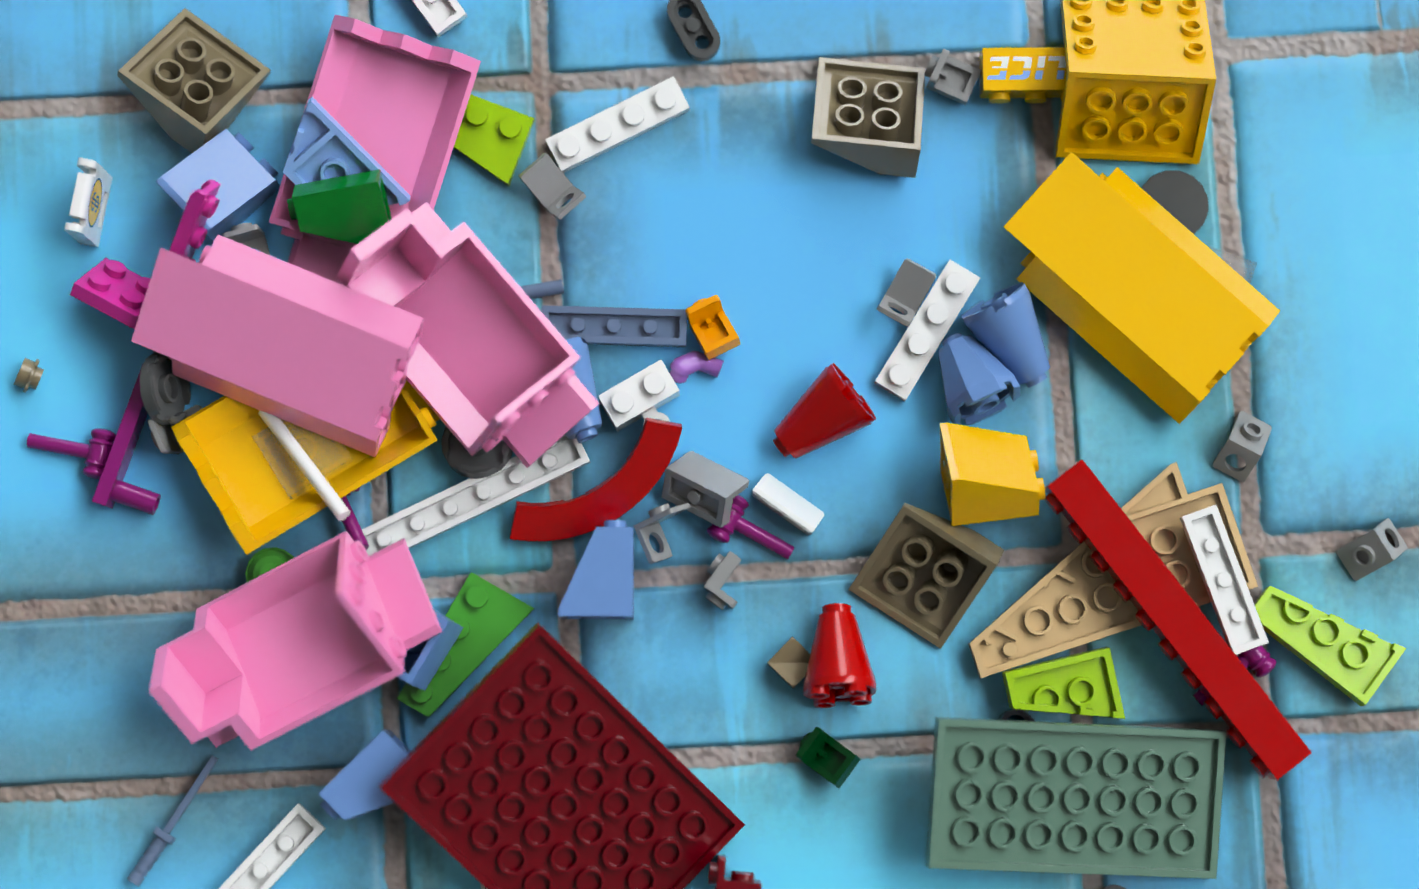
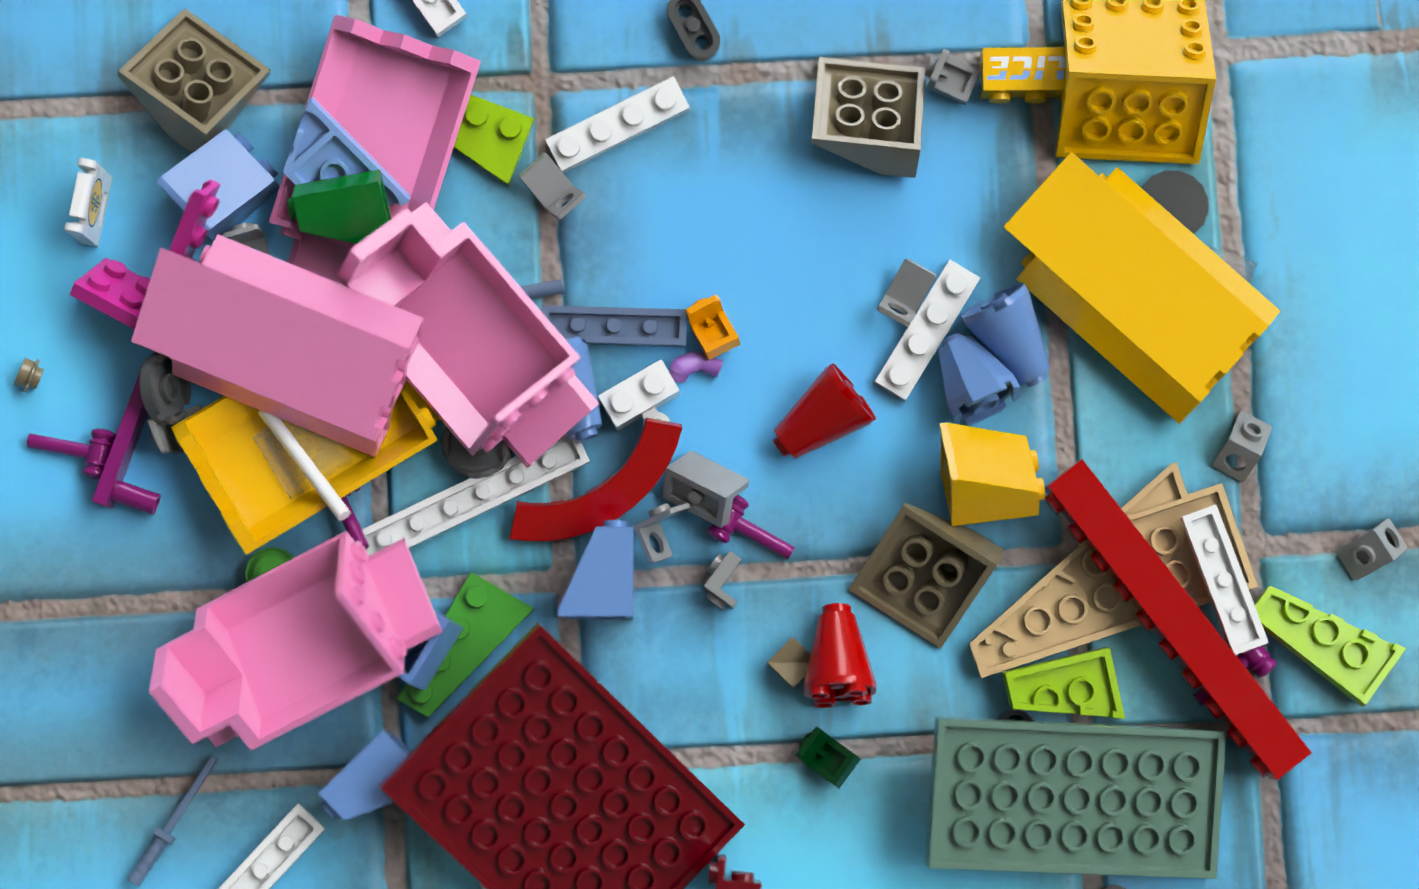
white slope [751,473,824,535] -> none

